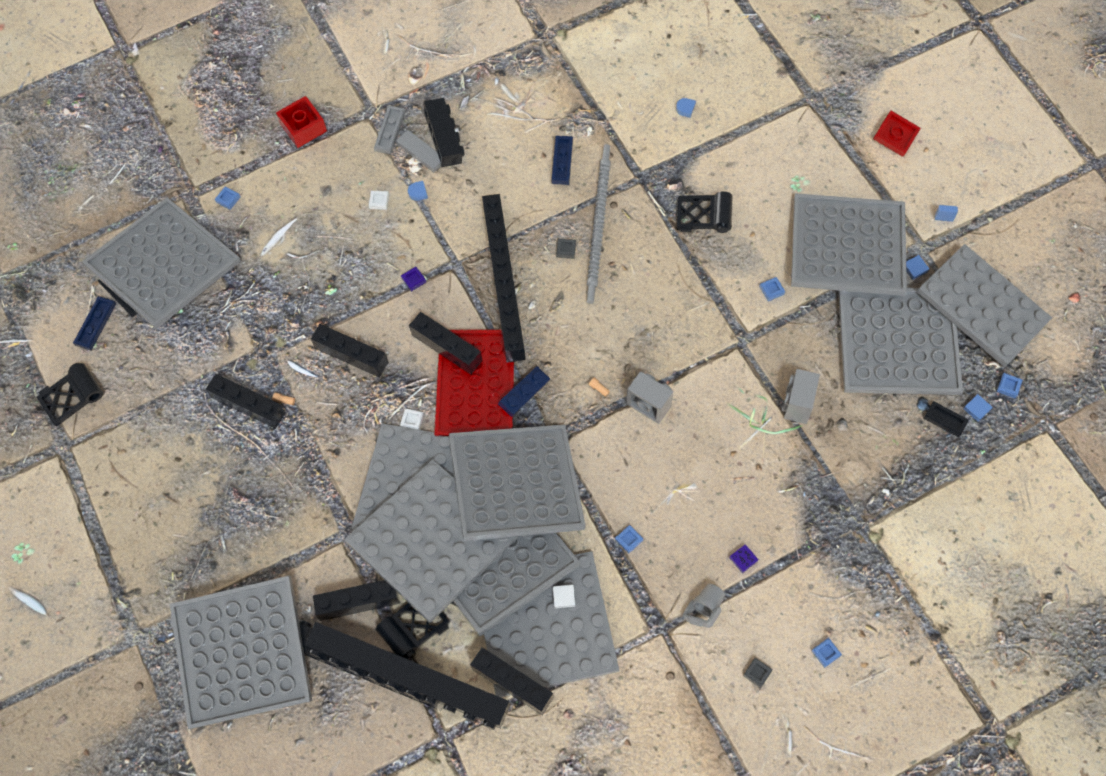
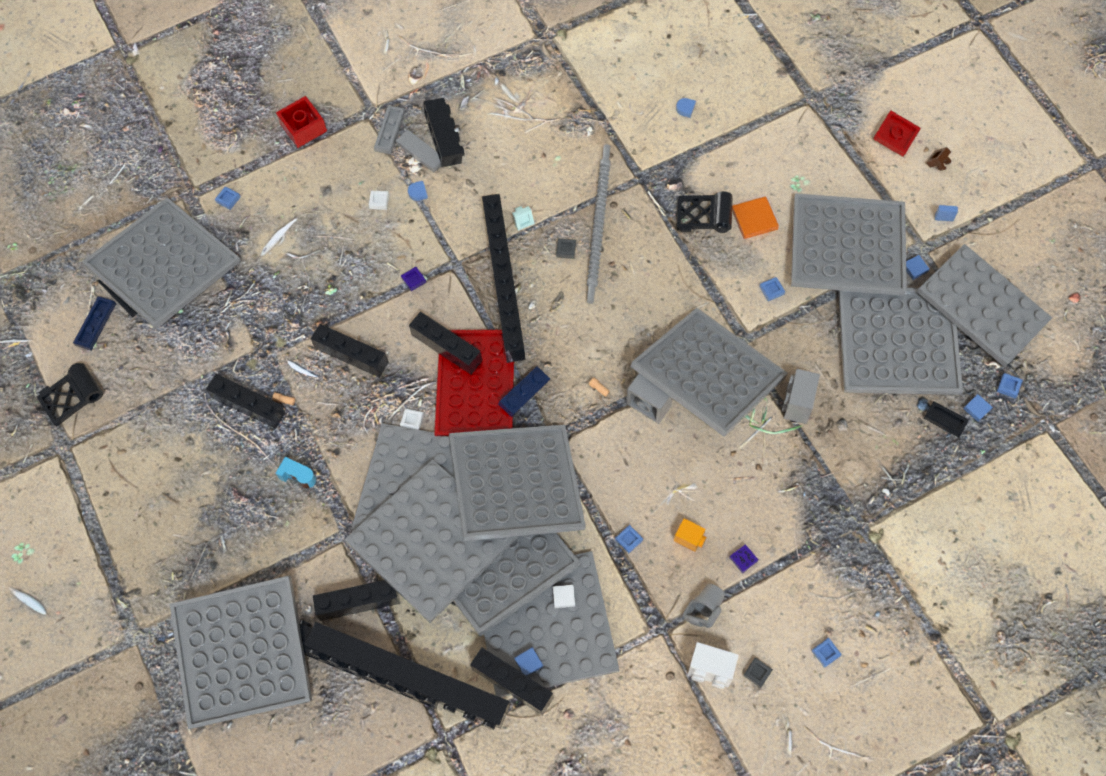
black piece [375,603,450,660] -> none
dark blue plate [551,136,573,185] -> none
none -> medium azure leg [275,457,316,488]
none -> light aqua tile [512,206,535,231]
none -> medium blue tile [514,647,543,676]
none -> light grey plate [630,308,788,437]
none -> light orange brick [674,518,707,552]
none -> white brick [688,642,739,689]
none -> orange tile [732,196,779,239]
none -> reddish brown tile [926,147,952,171]

